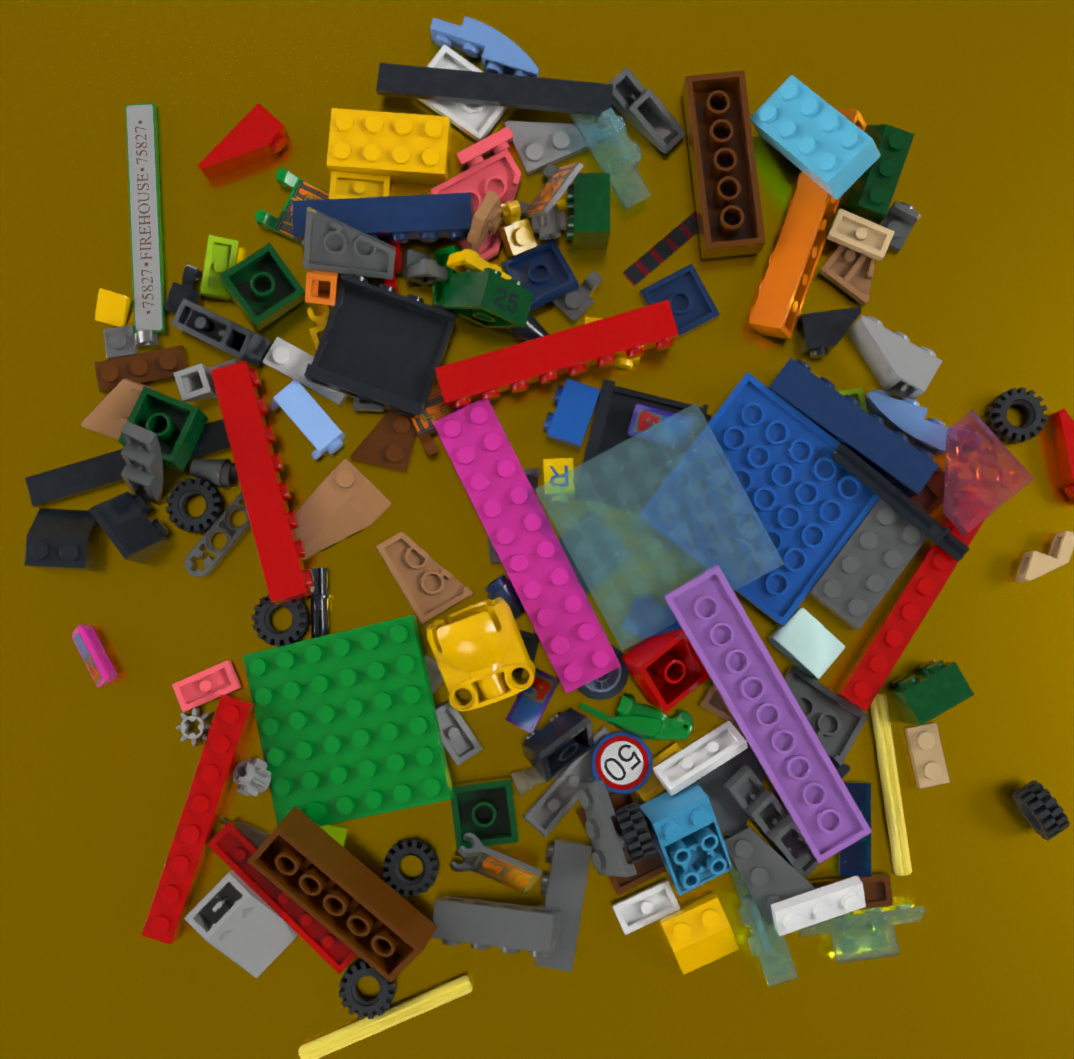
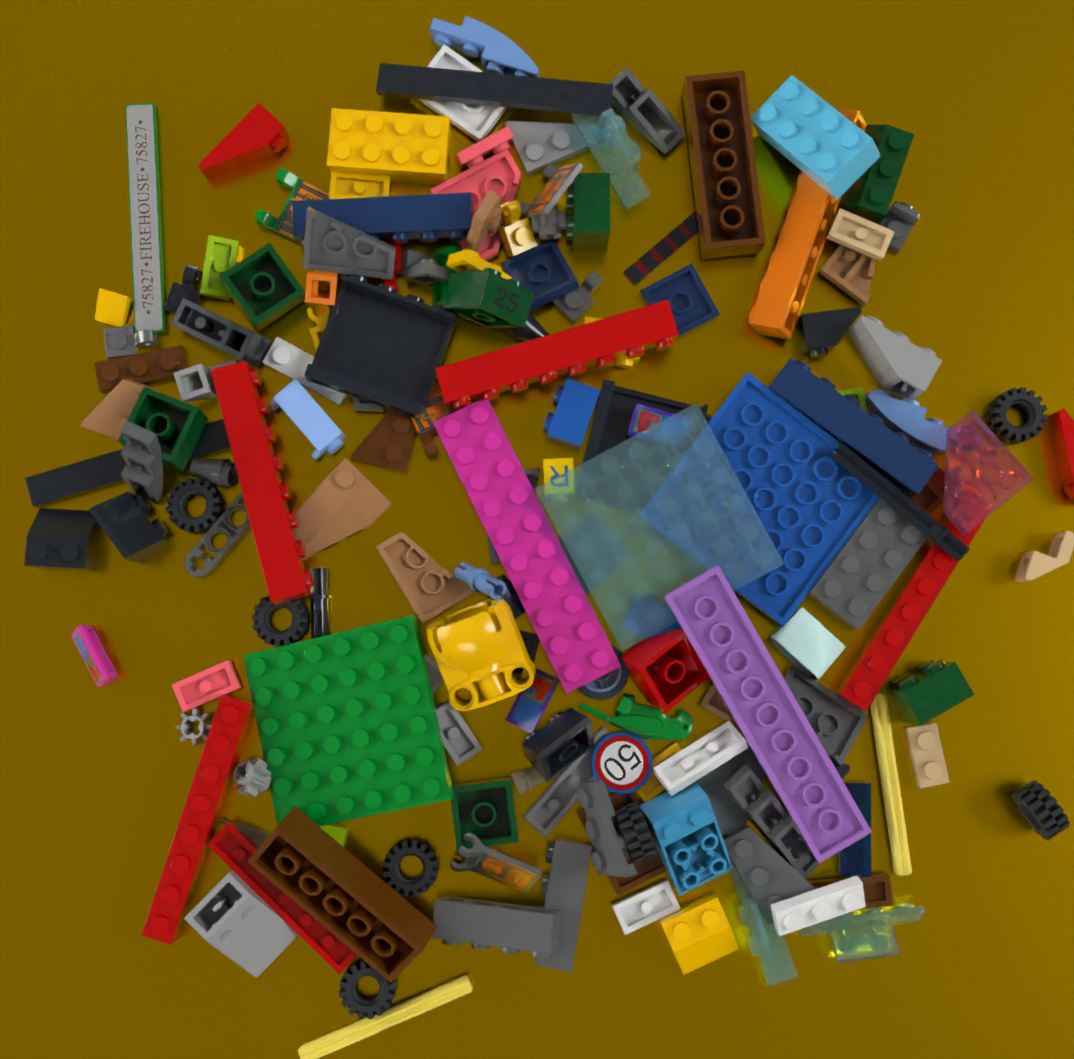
none -> medium blue pin [454,562,506,600]

